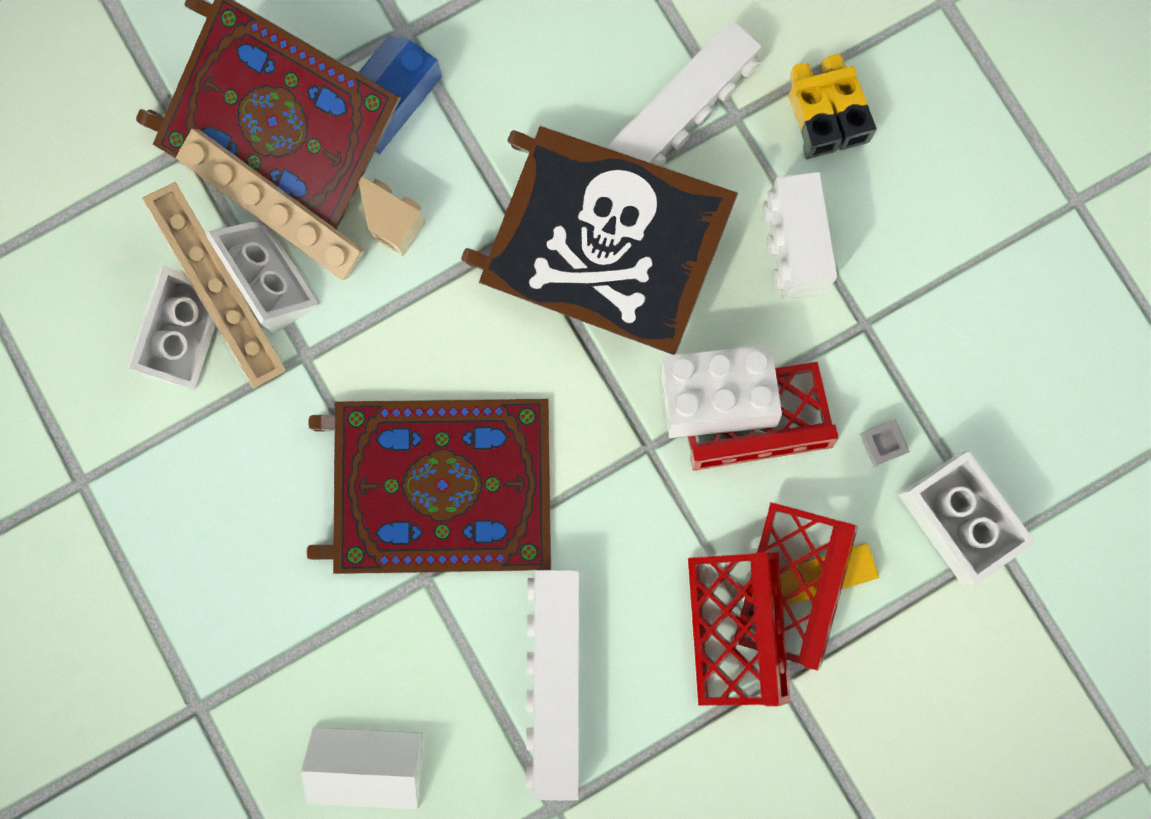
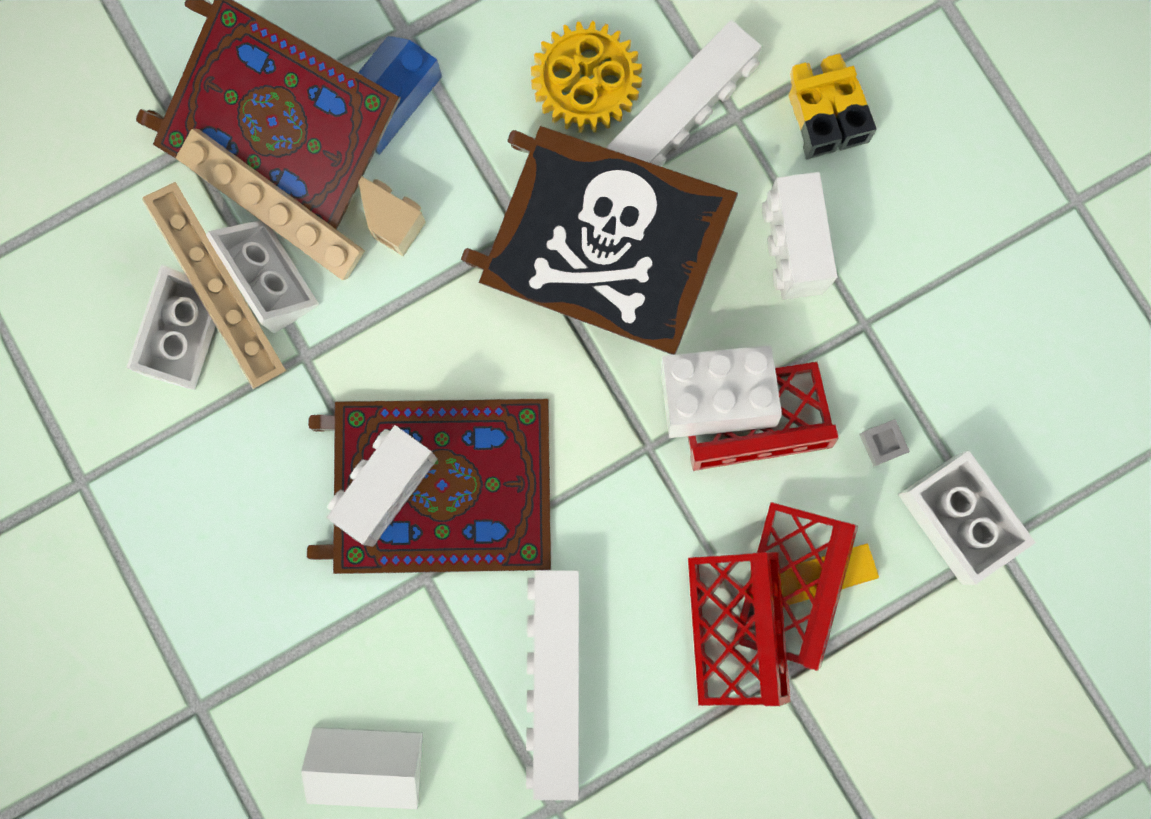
none -> white brick [326,425,437,547]
none -> yellow gear [531,21,642,133]

